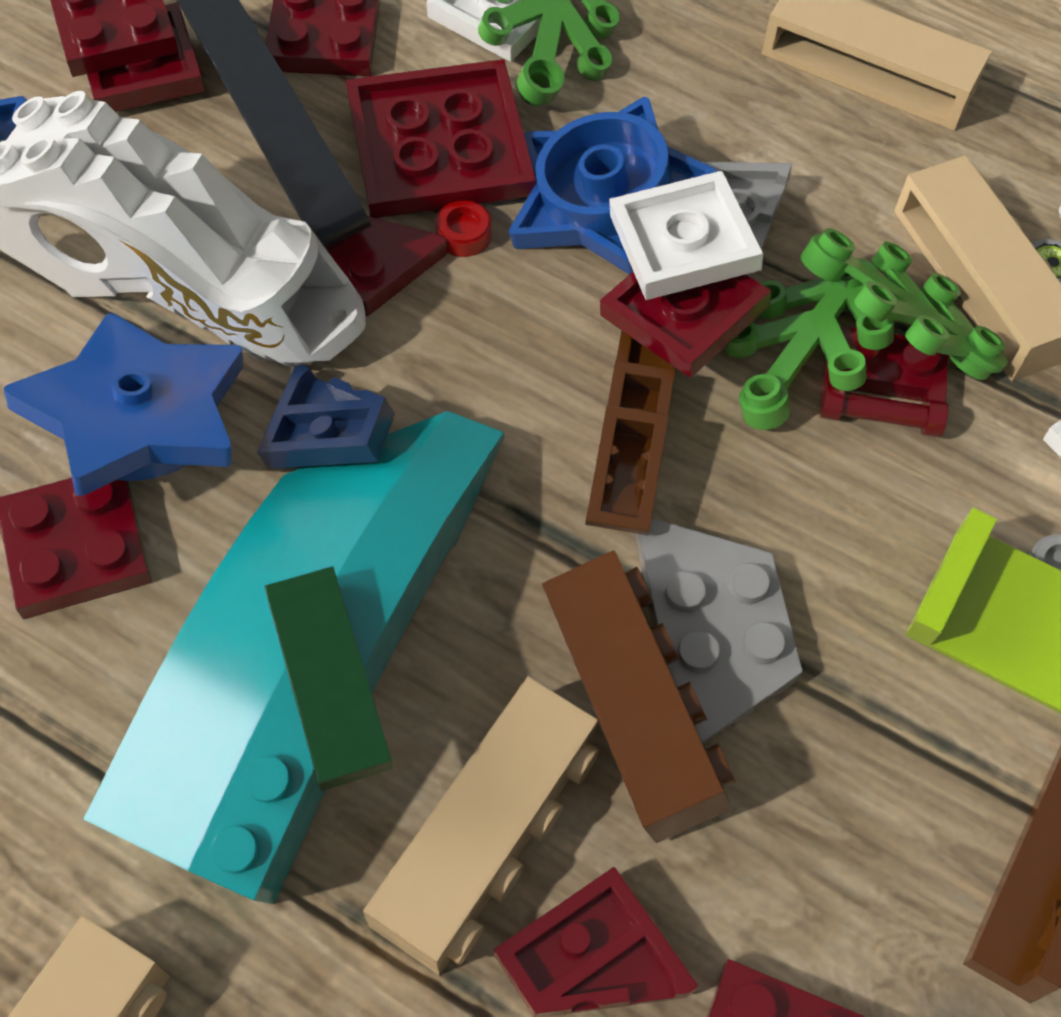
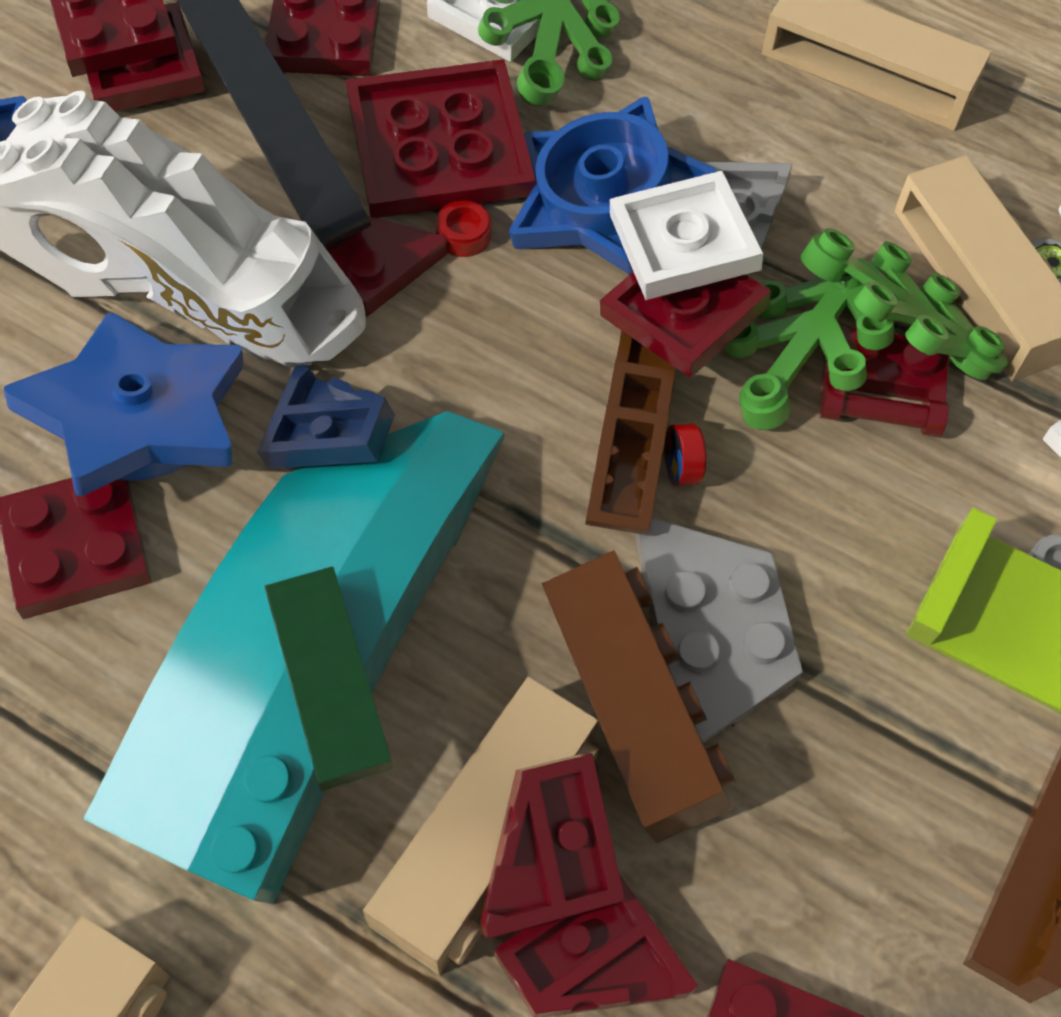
none -> dark red wing [480,753,625,939]
none -> red tile [665,423,707,487]

